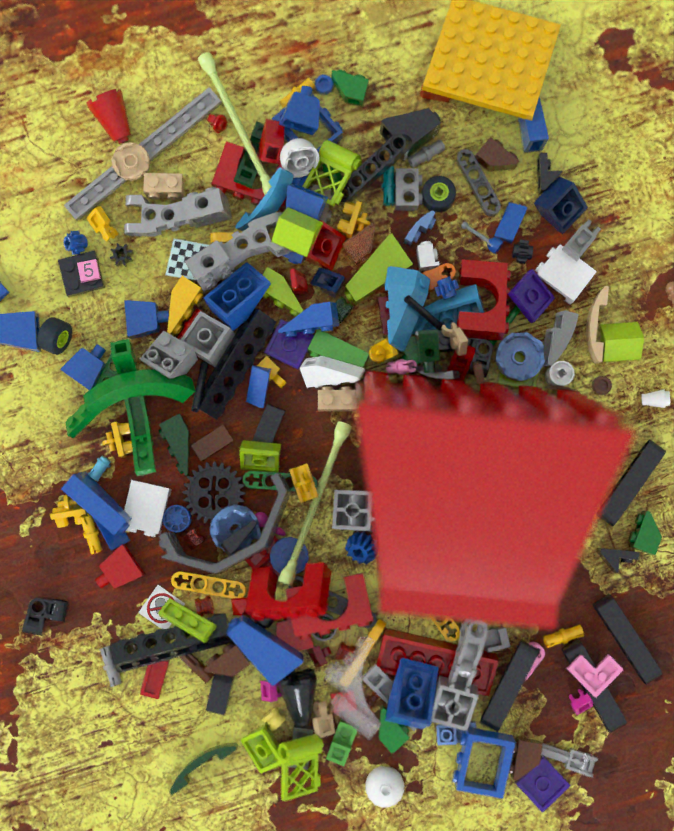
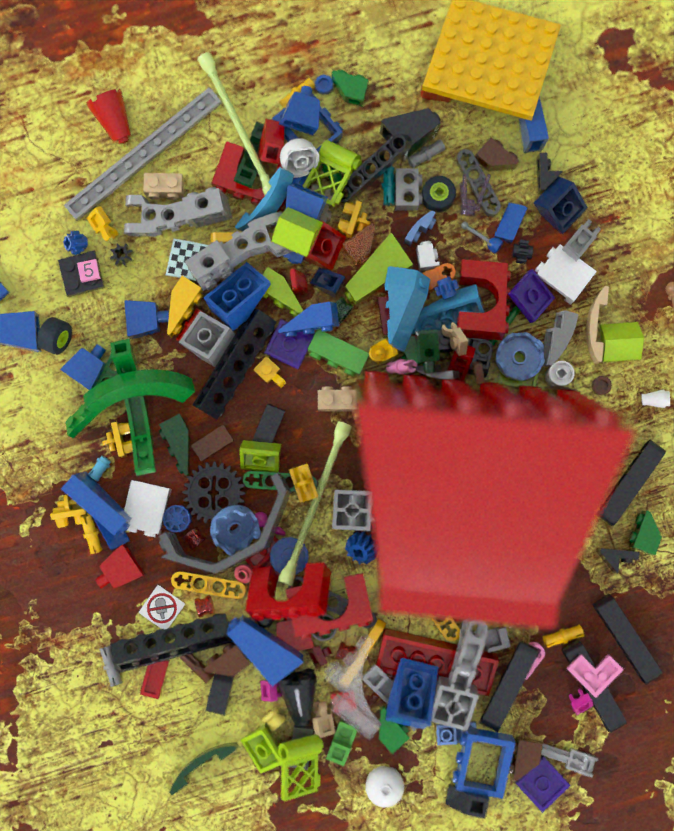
black piece [22,597,69,636] -> none
tan tile [111,142,150,181] -> none
light grey slope [140,331,198,379] -> none
lime tile [158,598,217,643] -> none
black piece [191,362,208,412] -> none
red plate [206,114,227,133] -> none
black slope [221,520,257,557] -> none
red slope [231,598,248,615] -> none
blue slope [246,365,271,408] -> none
white slope [300,356,365,388] -> none
black piece [404,295,443,331] -> none
none -> coral plate [234,564,252,583]
none -> black slope [445,784,489,819]
none -> plant [460,174,491,216]

